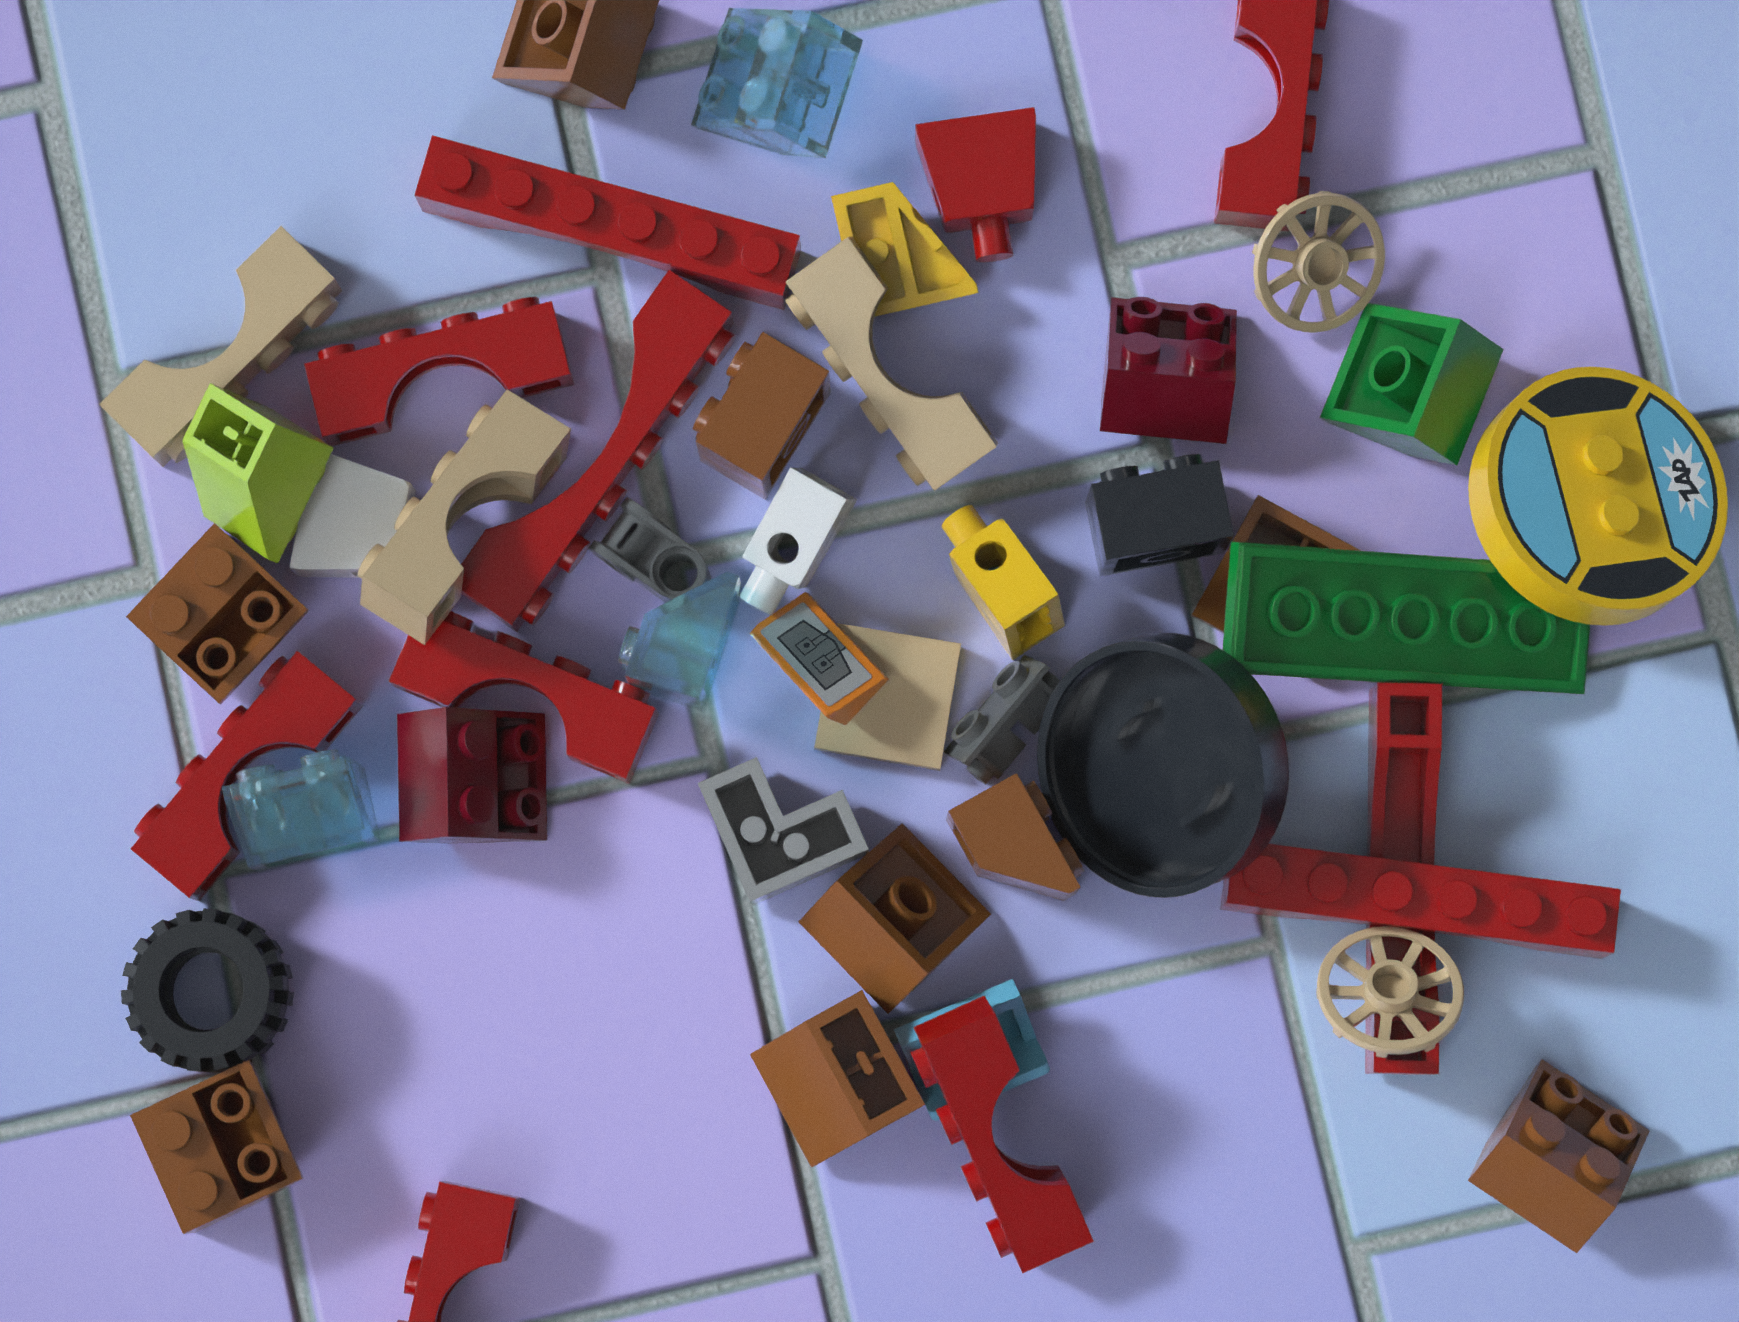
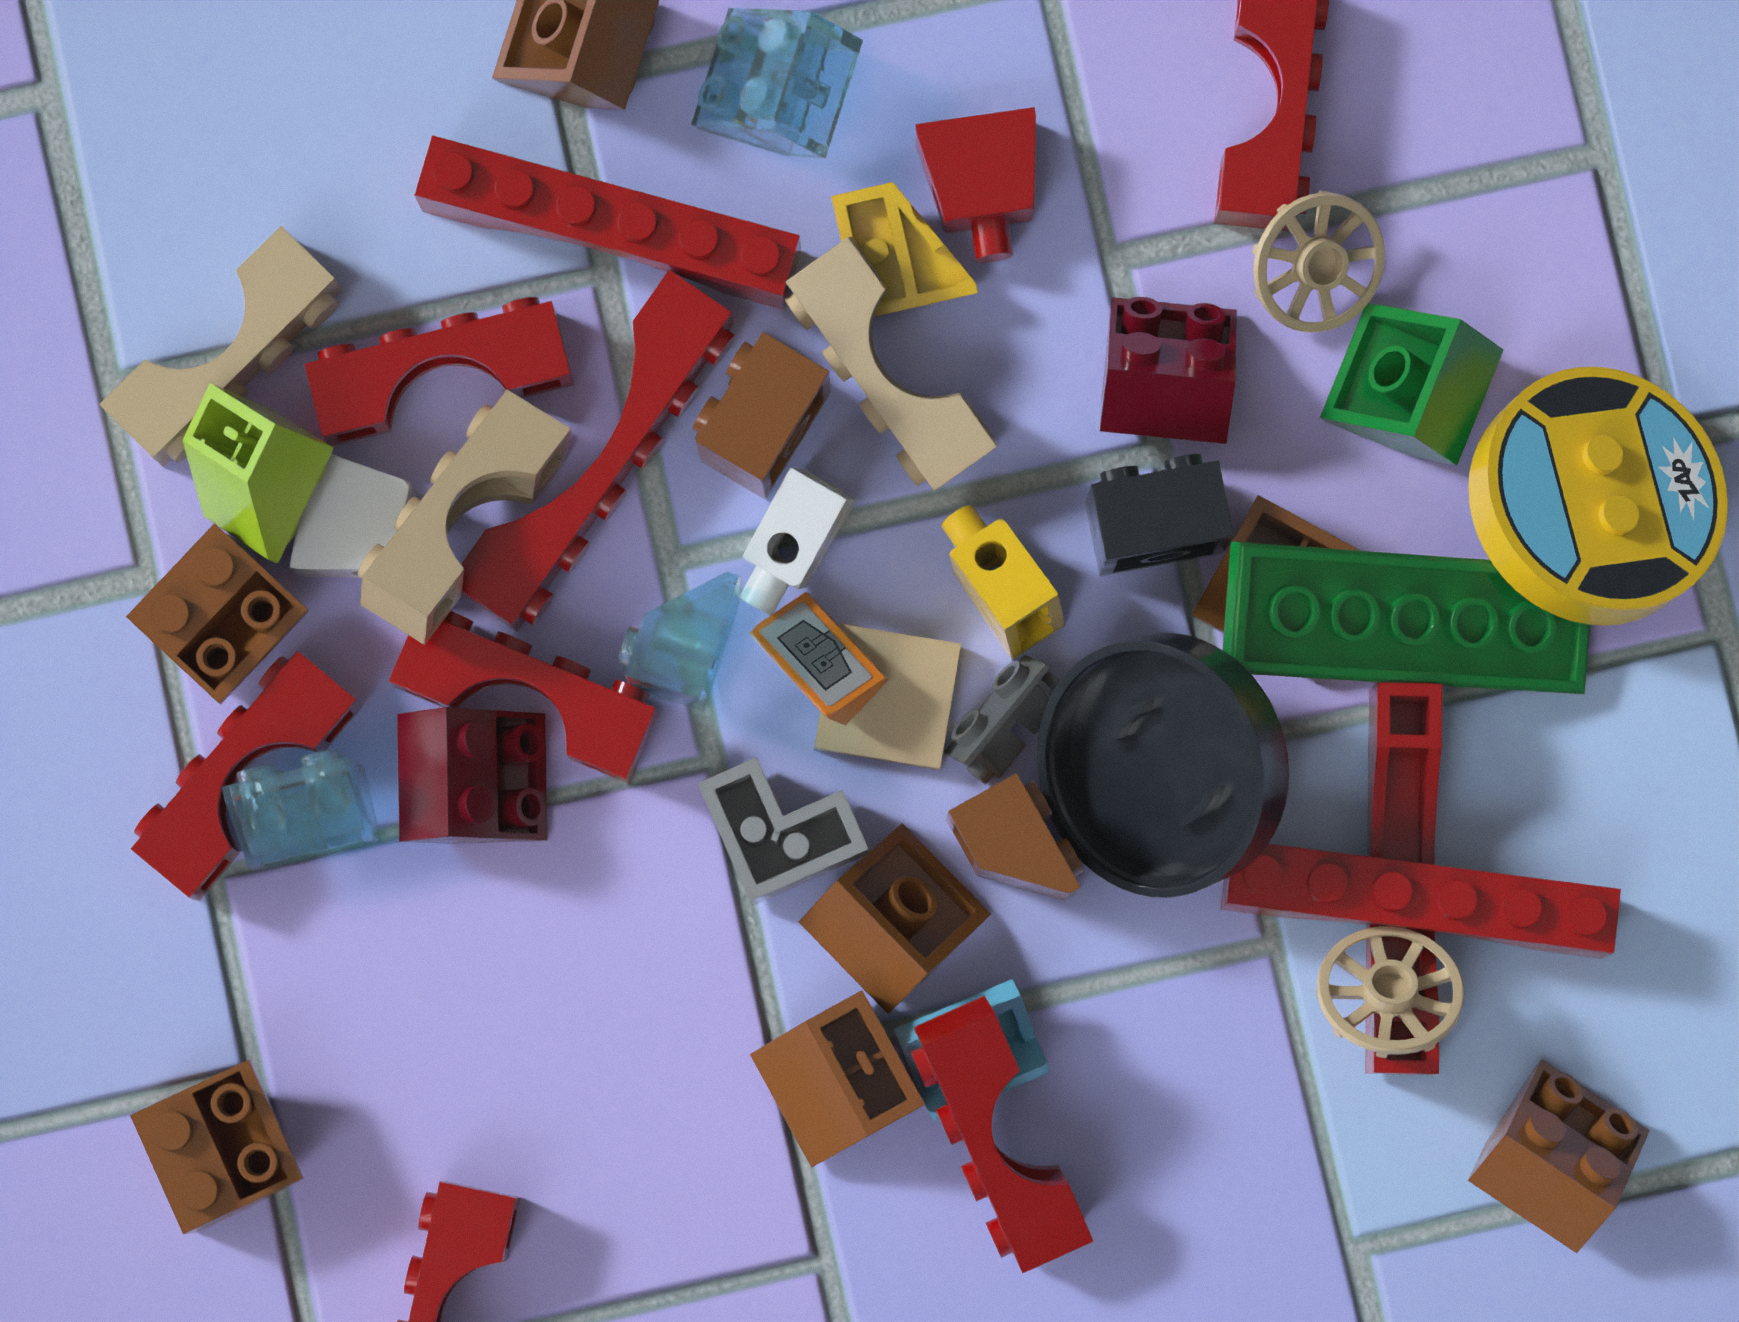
black tyre [121,908,294,1073] -> none
dark grey piece [588,497,711,609] -> none

